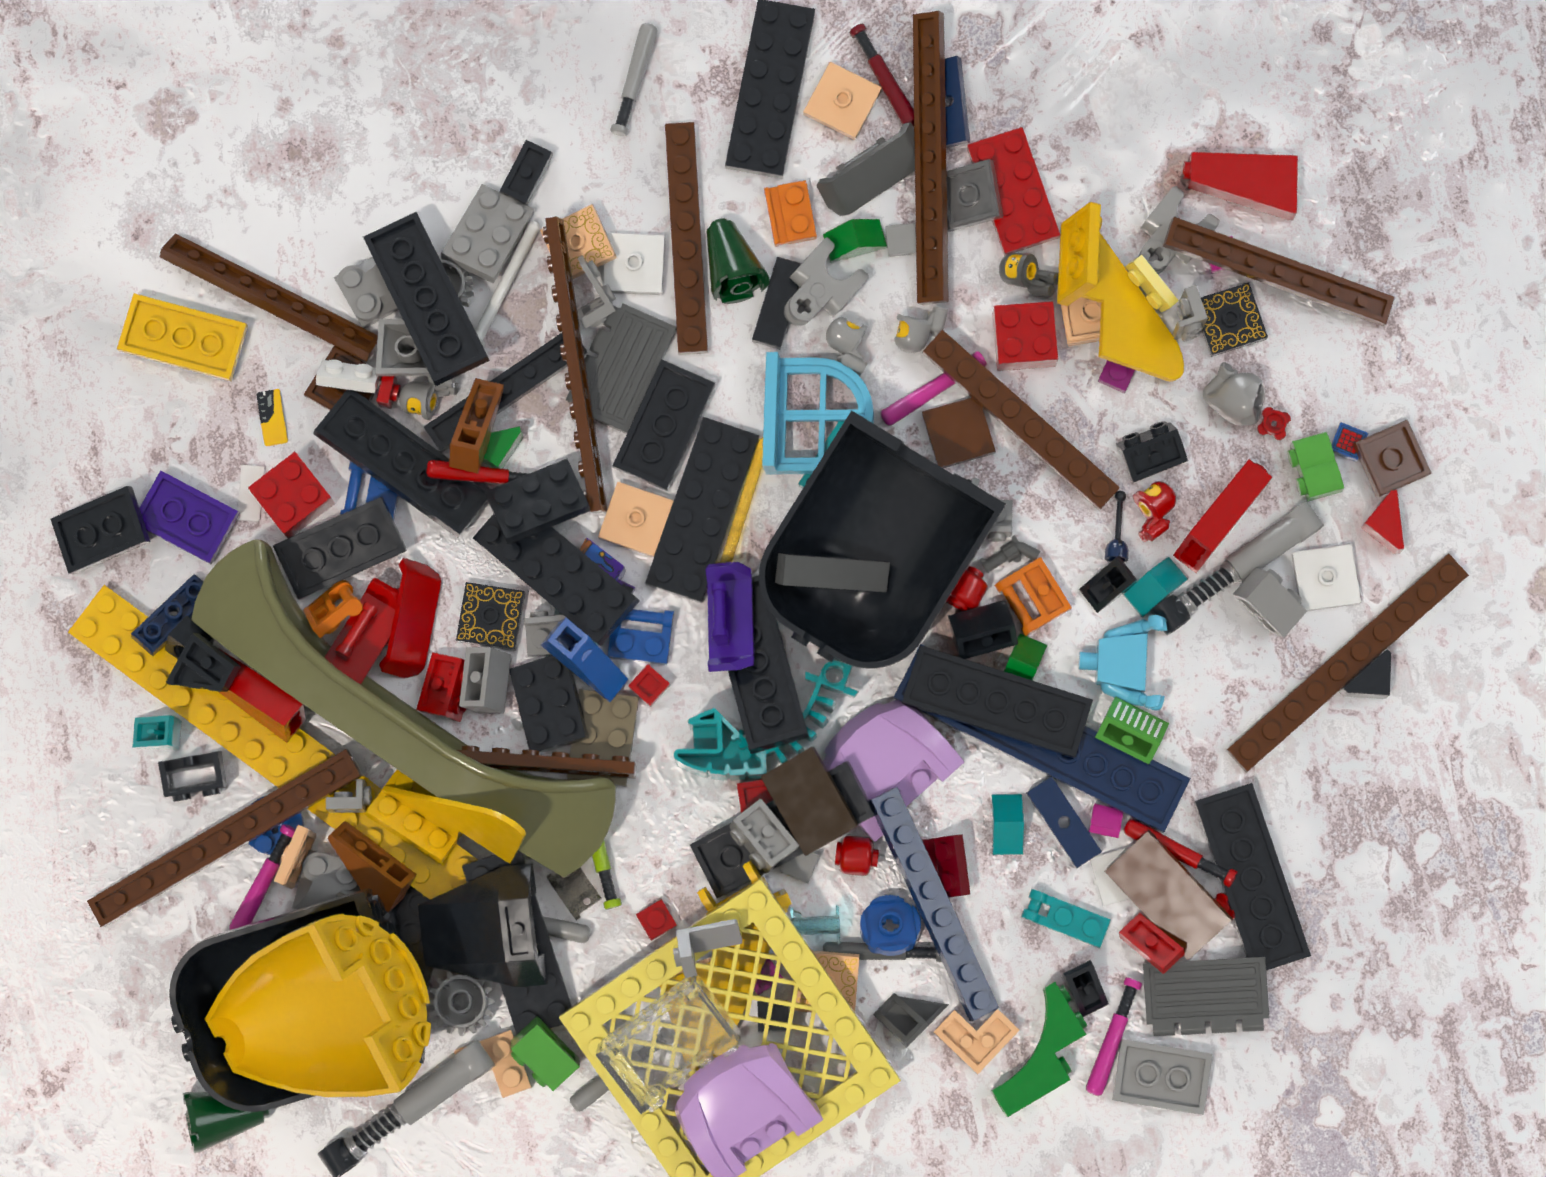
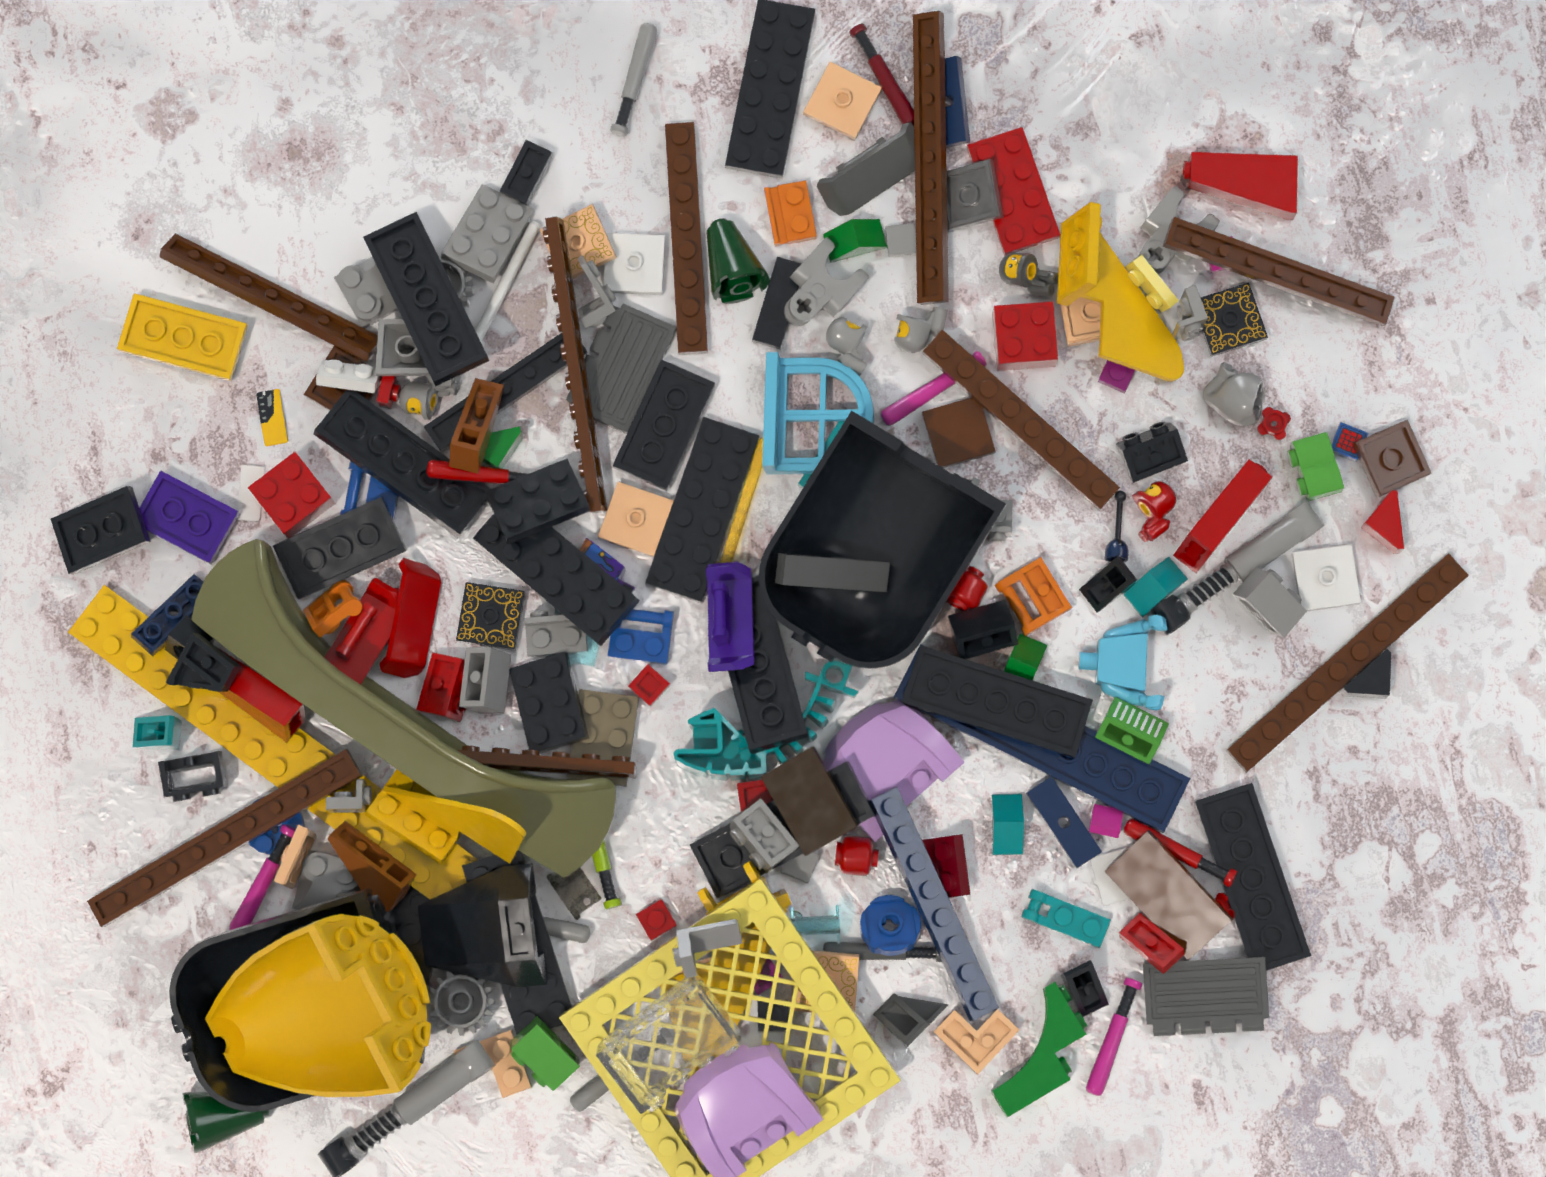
blue slope [541,618,628,703] -> none
dark grey piece [979,535,1040,573] -> none
light grey plate [1112,1039,1213,1115] -> none

